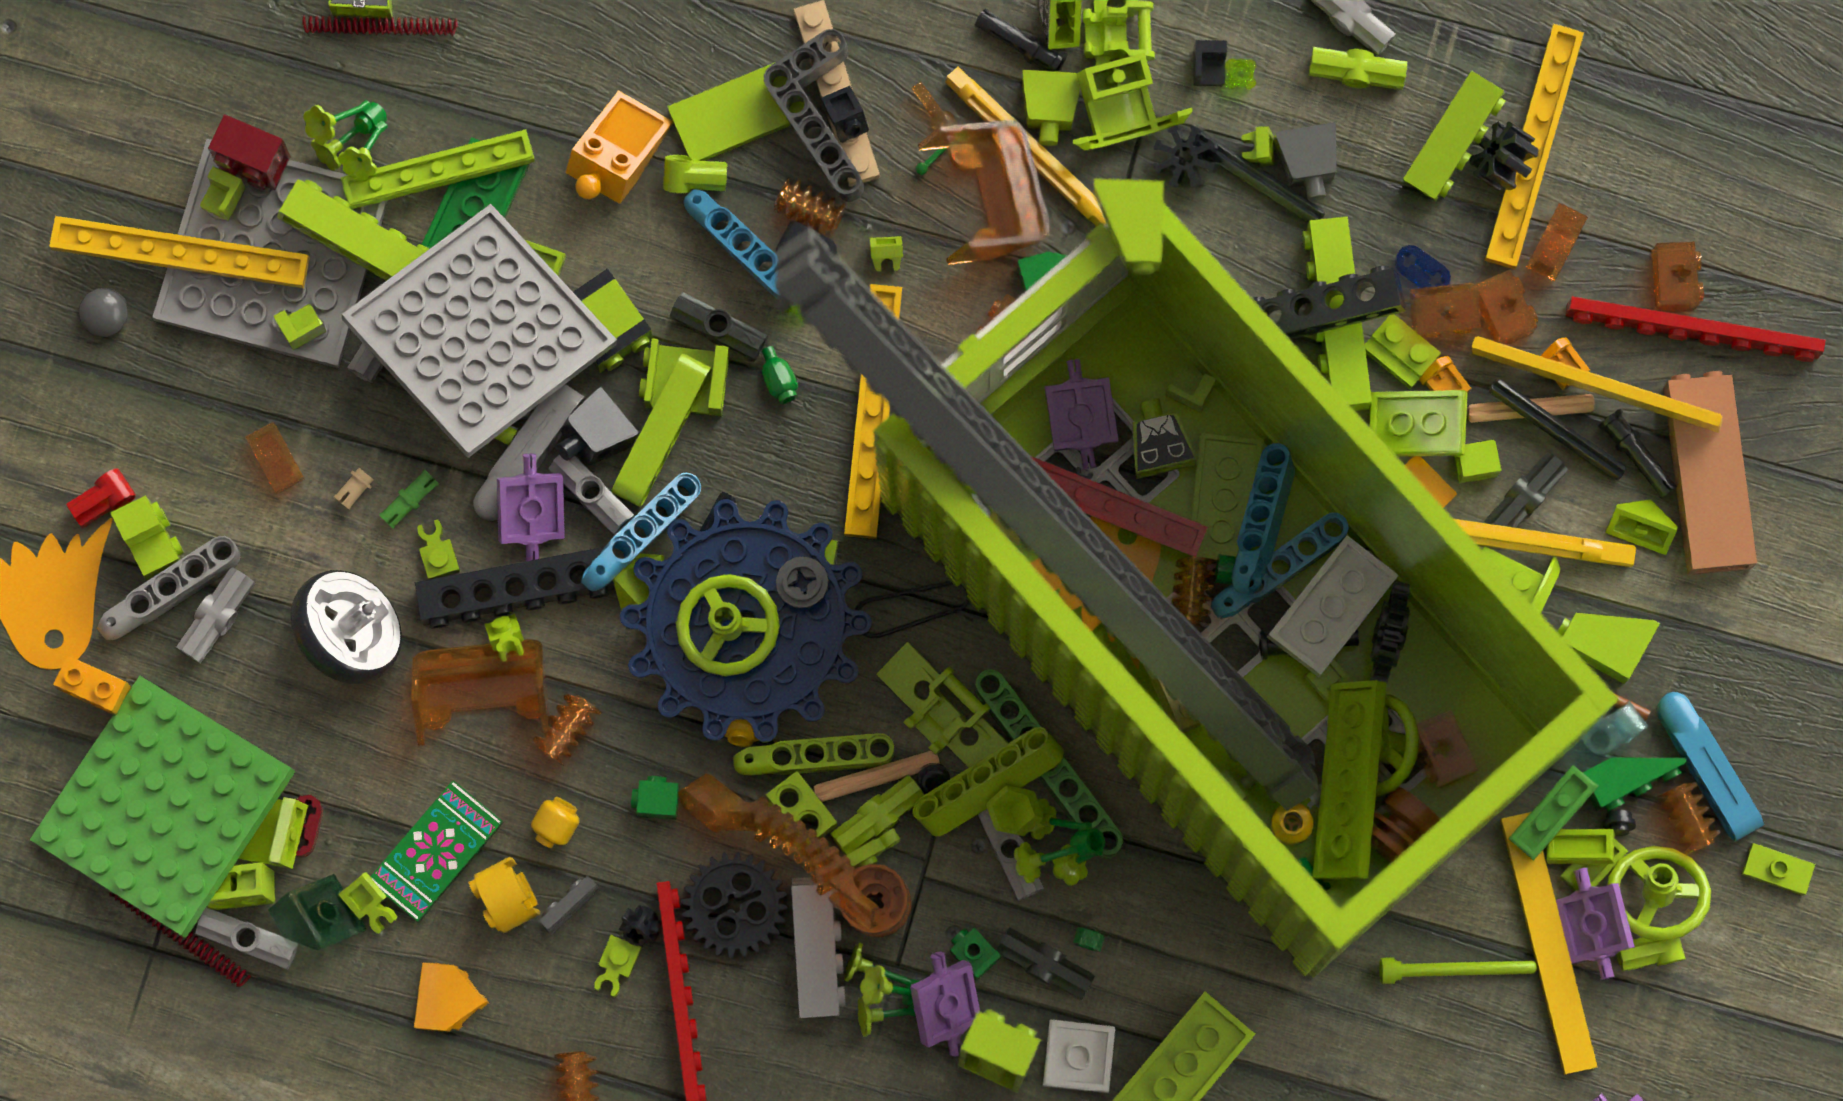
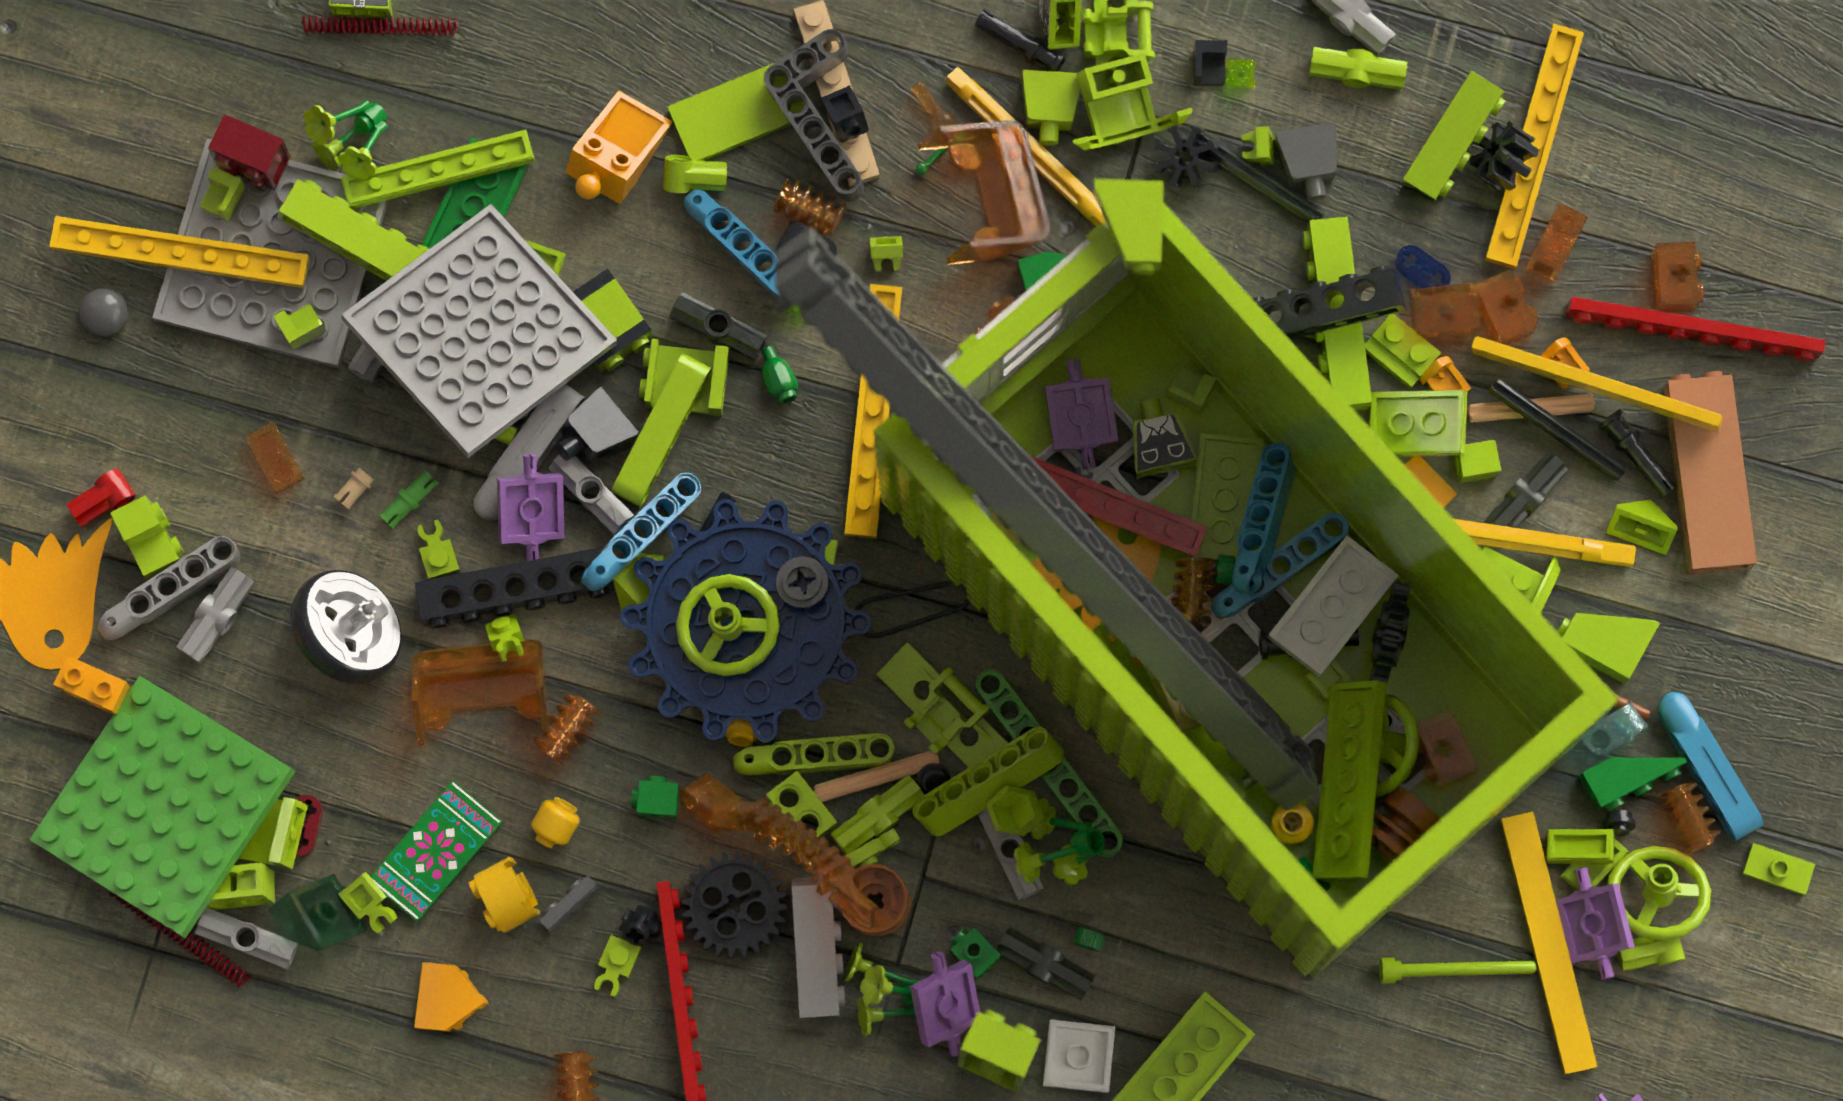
bright green tile [1508,765,1598,860] -> none

